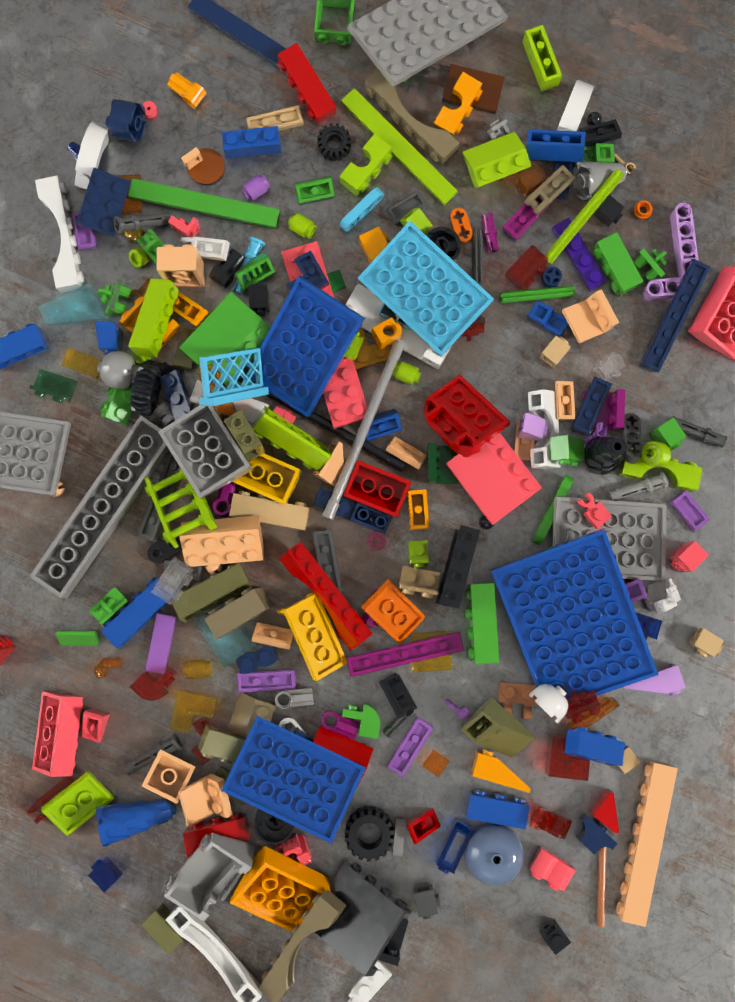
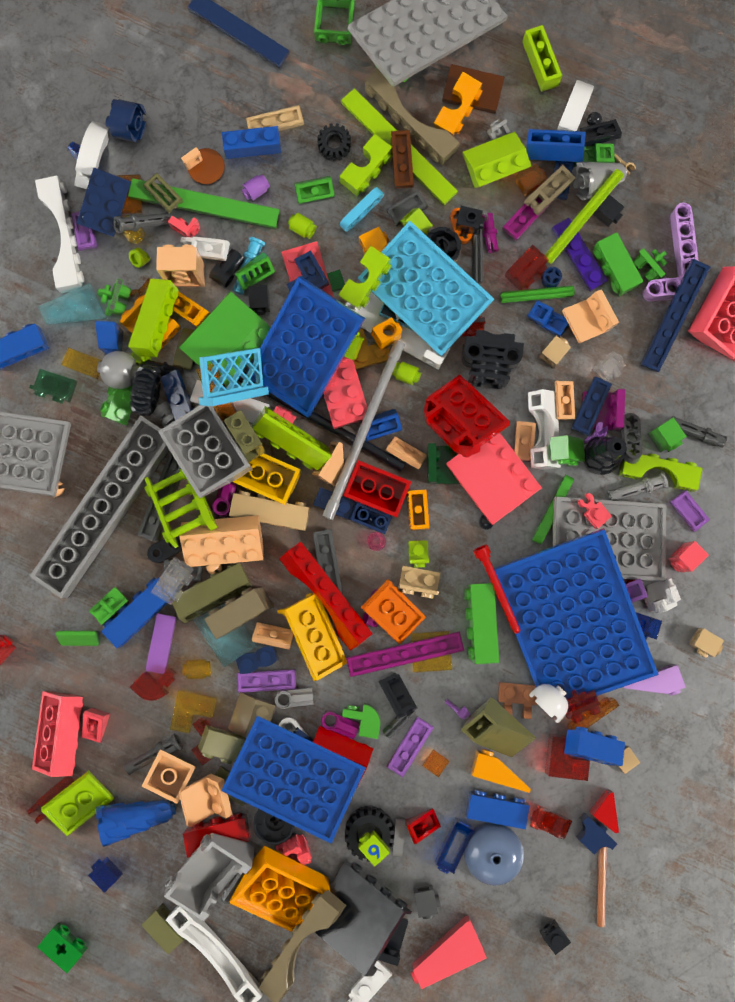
clear orange arm [94,658,121,679] -> none
bright green hips [136,229,164,265] -> none
coral piece [142,101,157,119] -> none
light orange piece [167,72,207,109] -> none
red brick [277,43,336,125] -> none
black panel [435,525,480,609] -> none
lavender slope [517,413,548,441] -> none
coral brick [528,846,576,891] -> none
light nougat brick [616,760,678,927] -> none
orange plate [633,200,653,220] -> none
lime head [641,441,671,467] -> none
none -> green brick [37,922,88,973]
none -> olive tile [143,173,183,214]
none -> lime arch [338,246,392,310]
none -> lime brick [358,830,390,867]
none -> reddish brown plate [391,130,414,189]
none -> coral slope [411,915,487,989]
none -> black brick [455,206,485,235]
none -> black piece [461,330,524,389]
none -> red piece [473,544,520,634]

